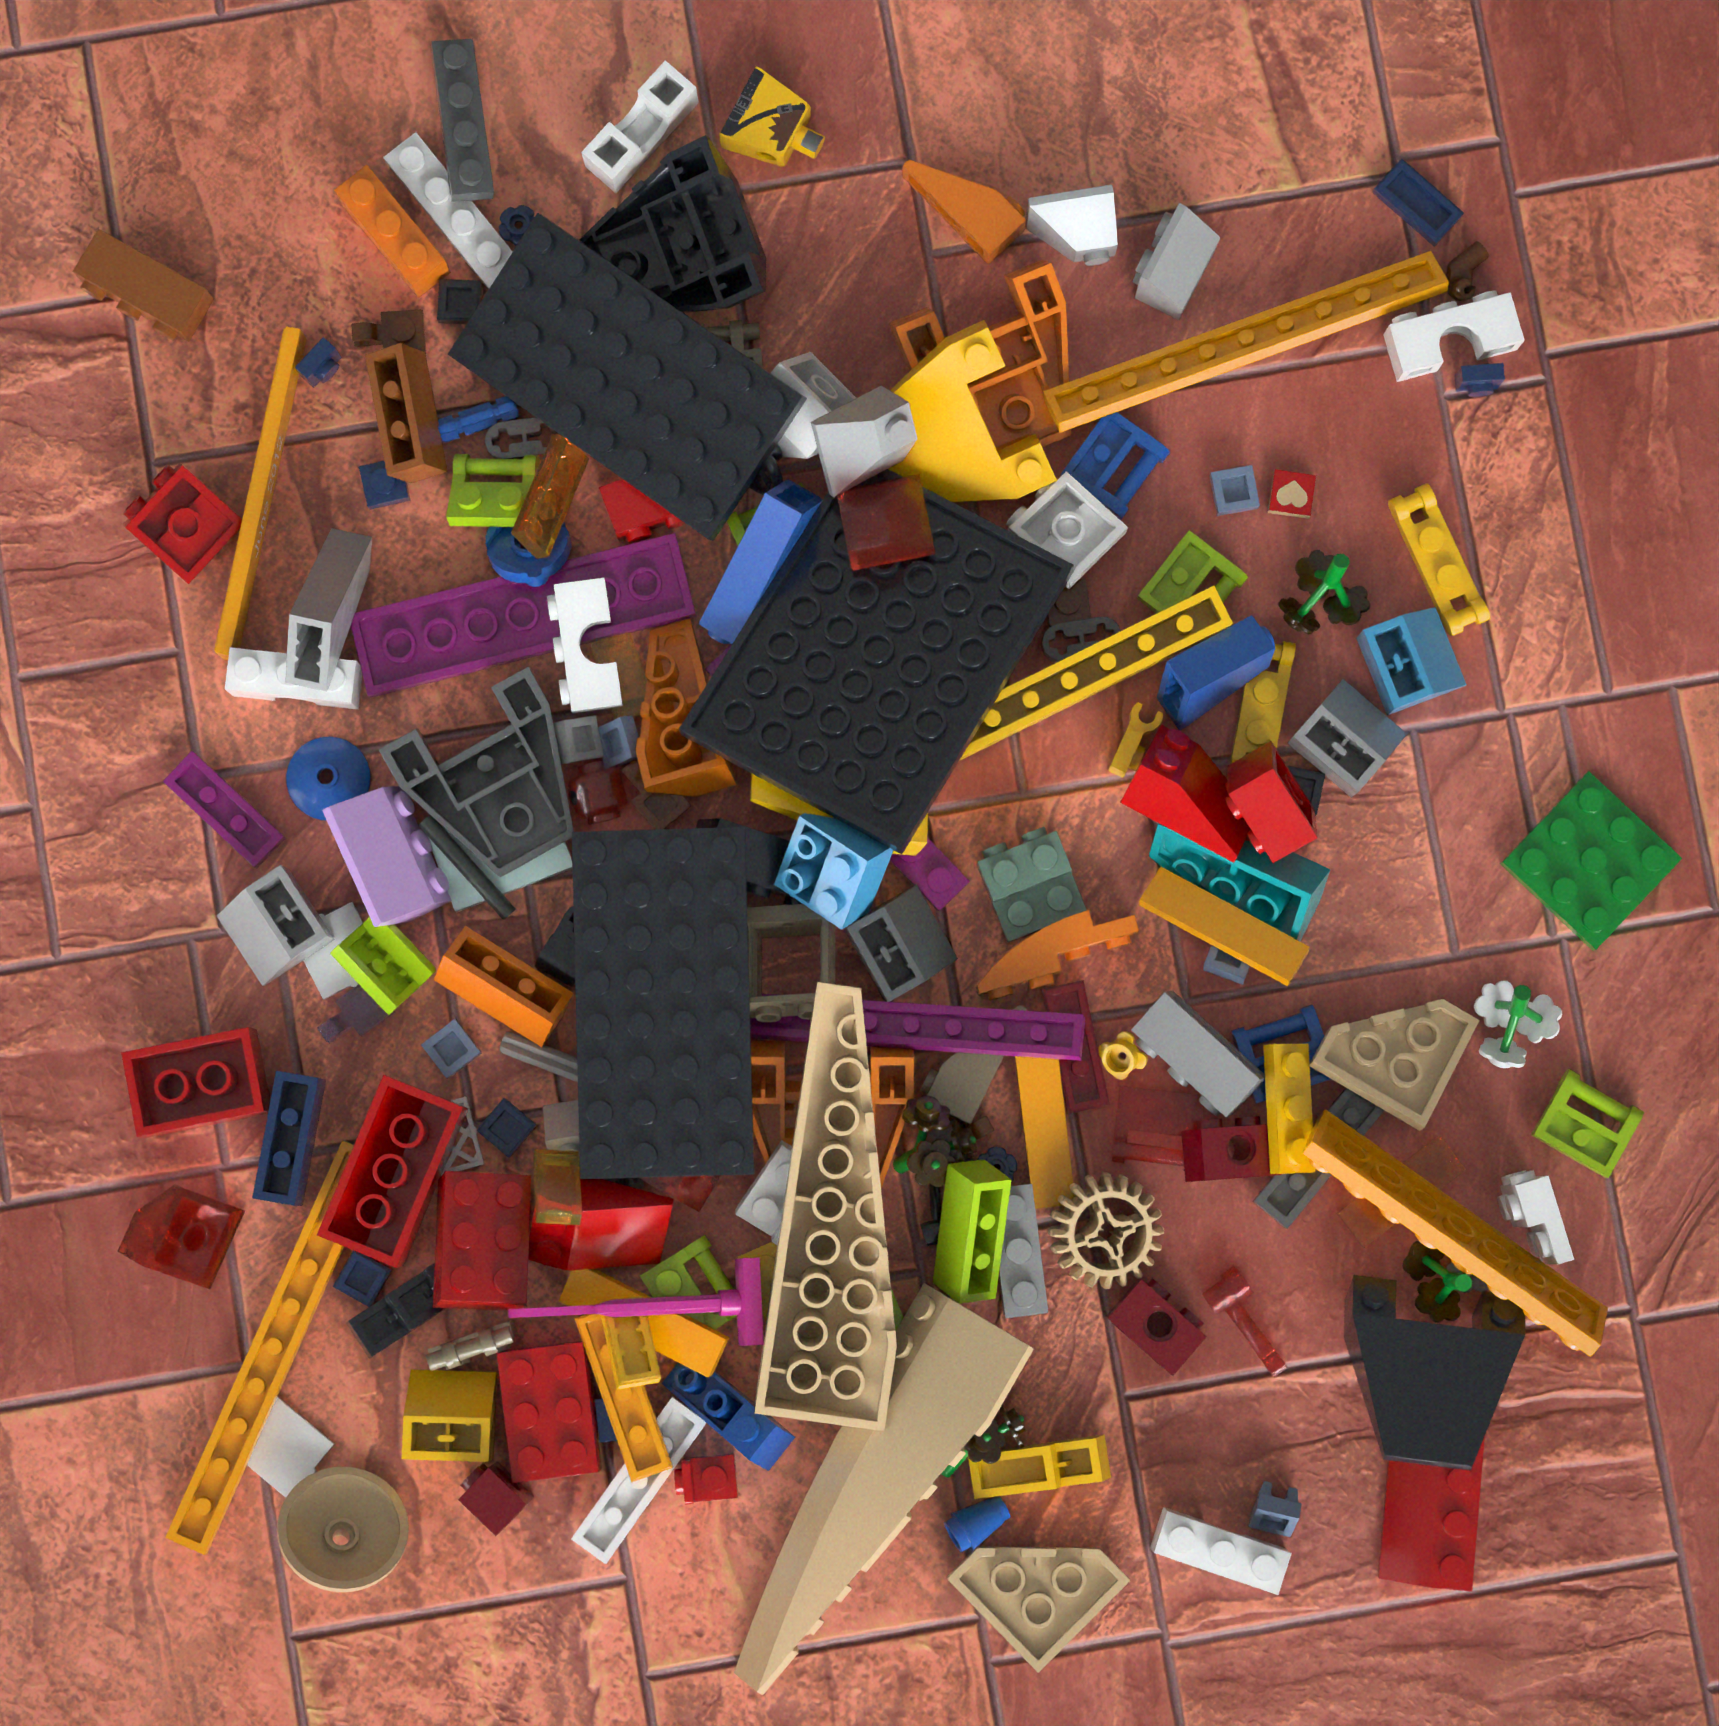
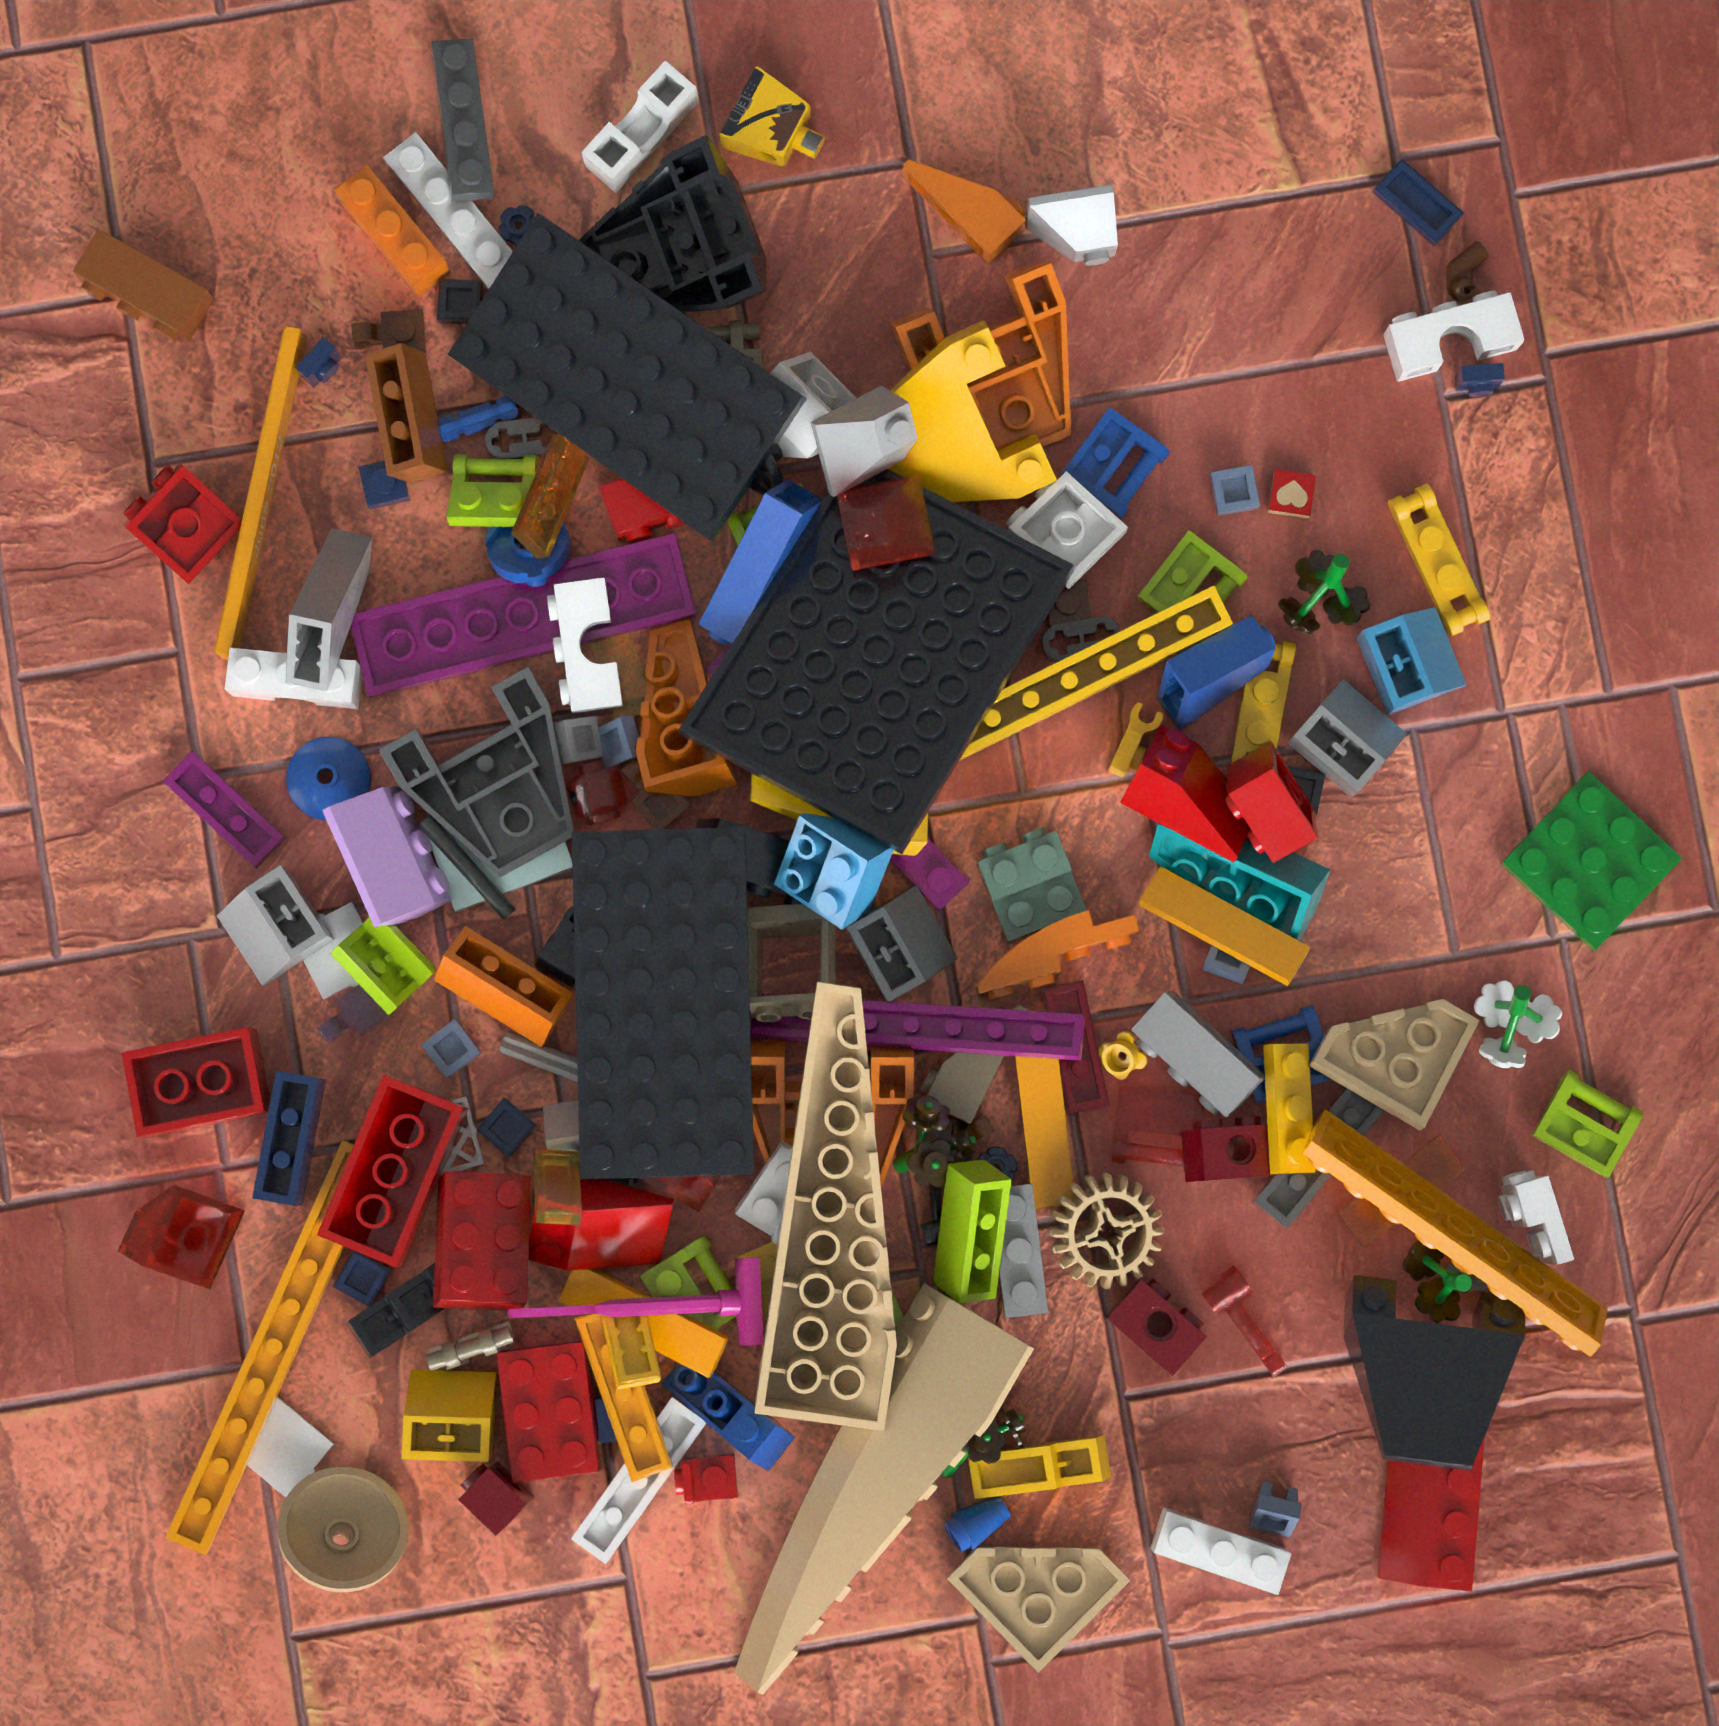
light orange plate [1043,251,1448,433] -> none
light grey slope [1132,203,1220,320] -> none

